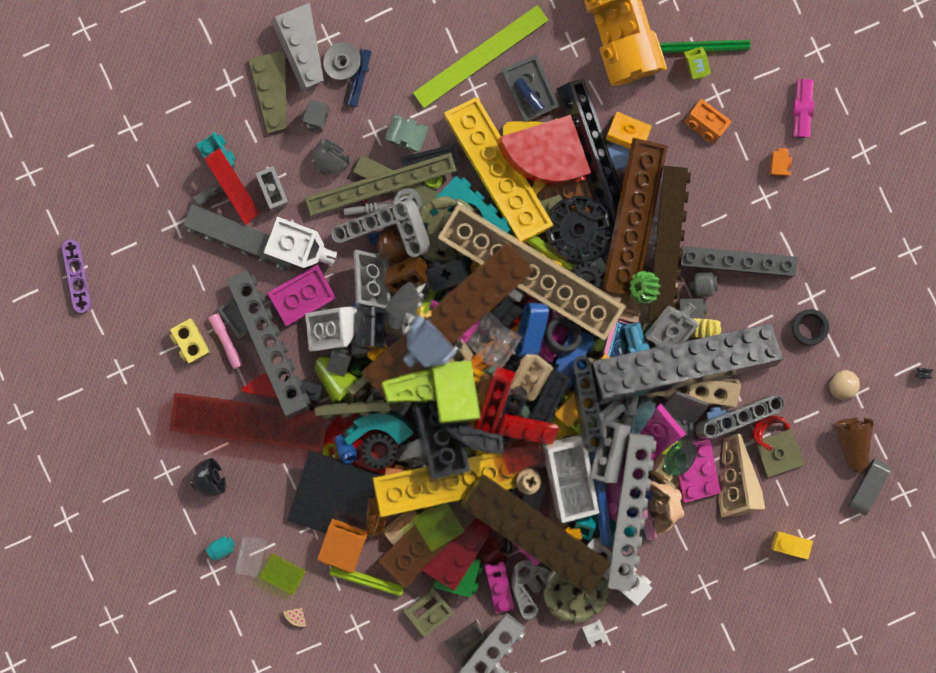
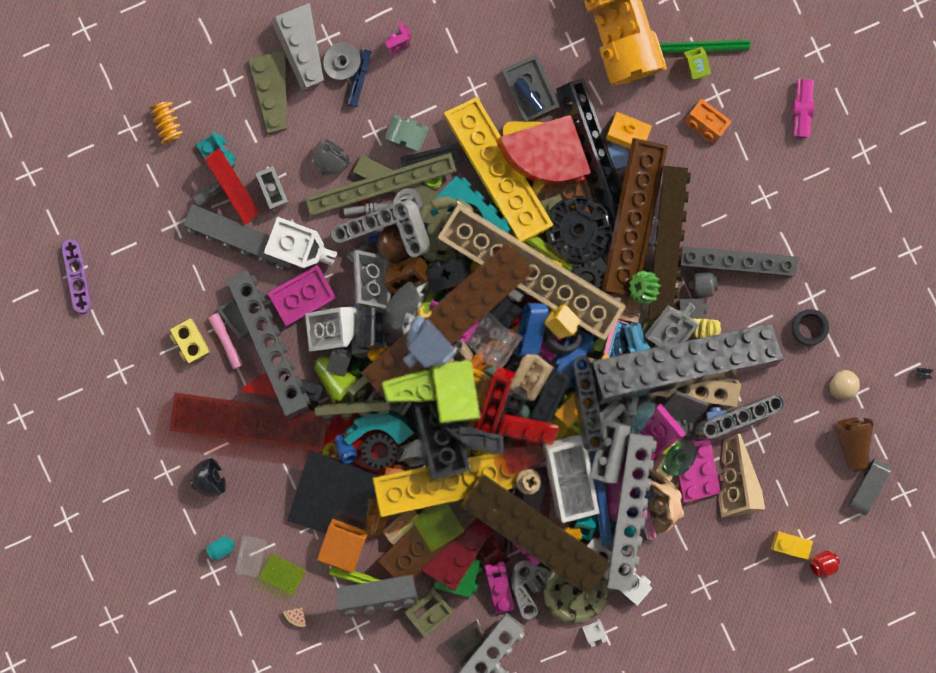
dark grey brick [303,99,330,133] -> none
lime tile [413,5,549,109] -> none
red helmet [750,415,791,451] -> none
olive plate [755,429,804,477] -> none
orange brick [769,148,792,177] -> none
none -> light orange piece [149,102,183,144]
none -> dark grey slope [335,575,419,618]
none -> dark grey pin [346,240,371,264]
none -> dark pink bracket [385,22,412,56]
none -> yellow brick [545,304,580,339]
none -> red head [810,550,840,579]

